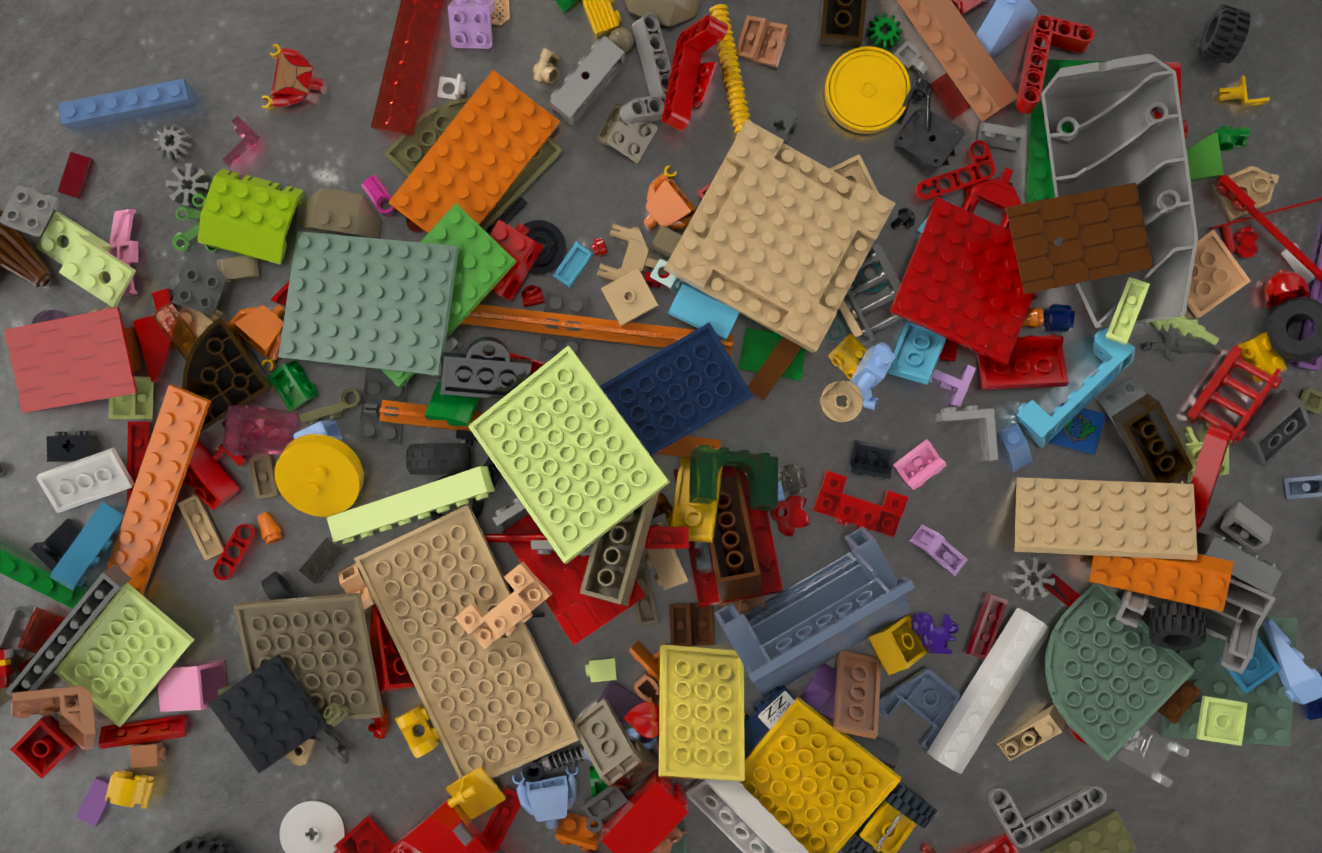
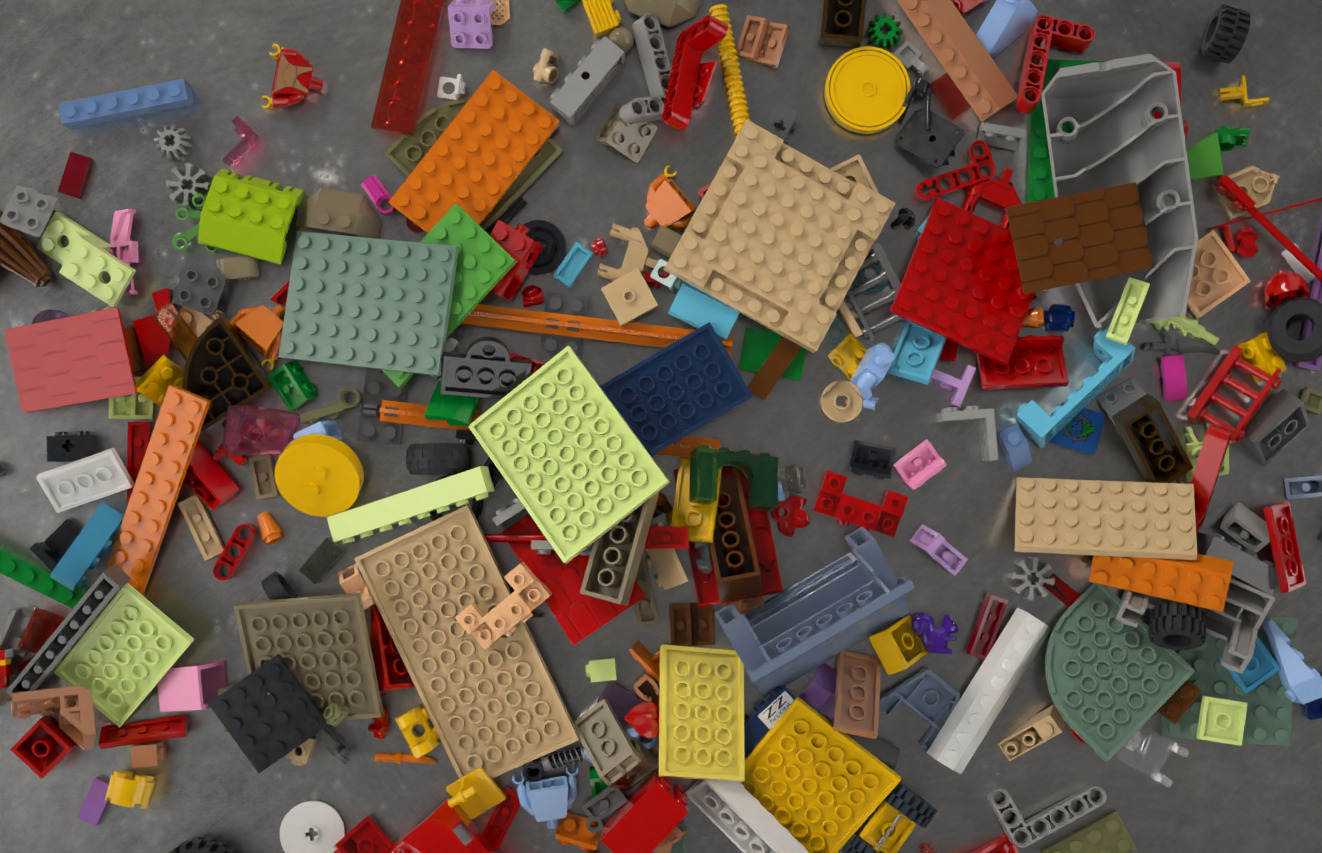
none -> yellow plate [136,355,184,407]
none -> orange piece [375,752,436,764]
none -> dark pink slope [1161,354,1187,401]
none -> red tile [1263,501,1306,593]

